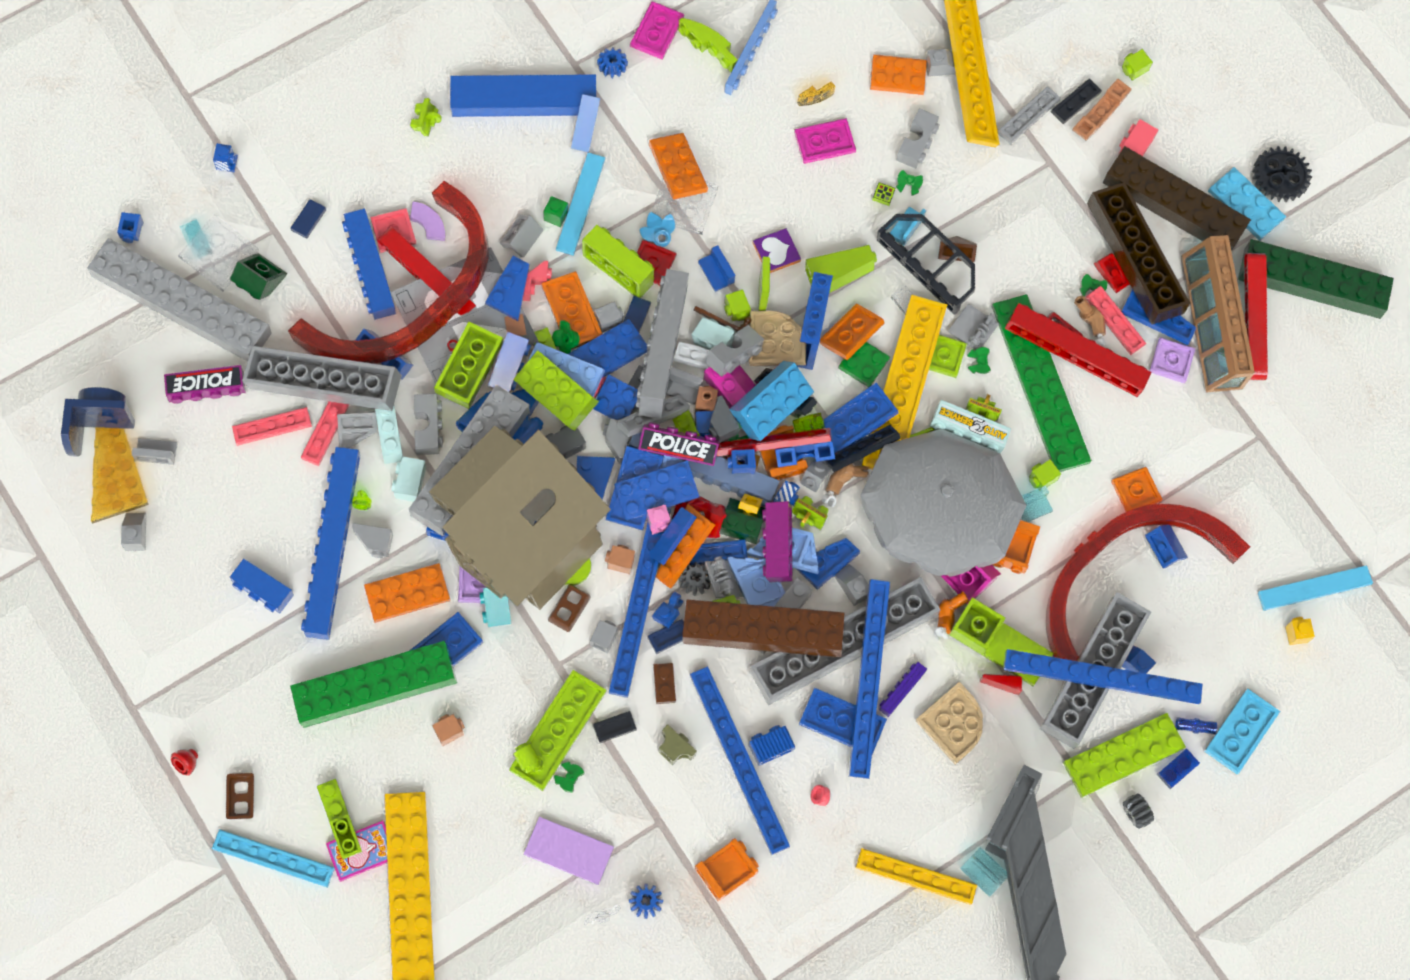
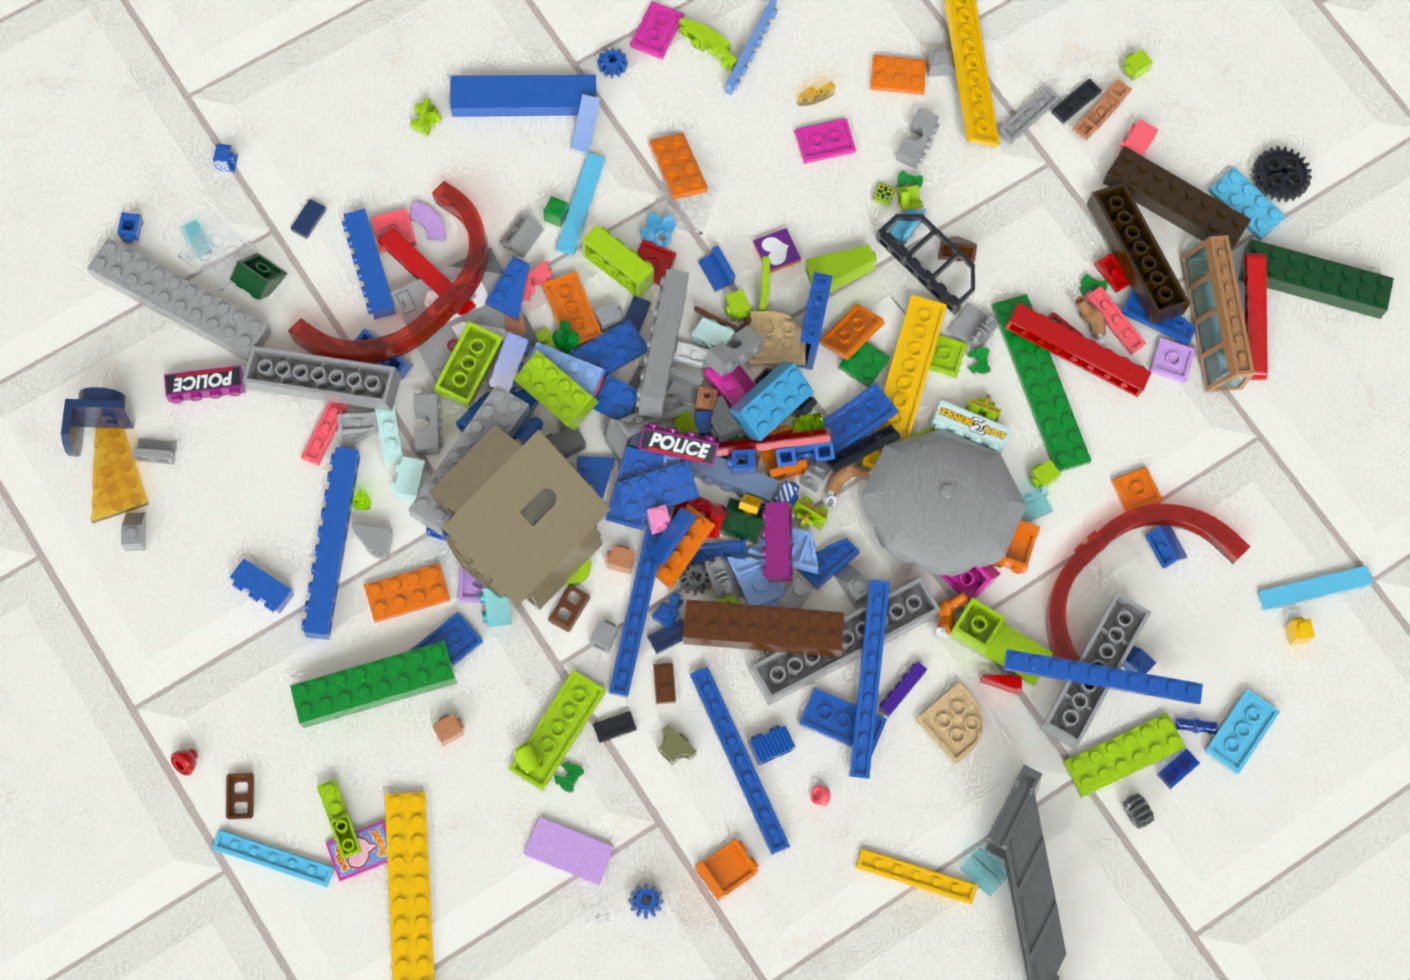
coral tile [232,407,312,446] -> none
none -> lime panel [897,185,923,210]

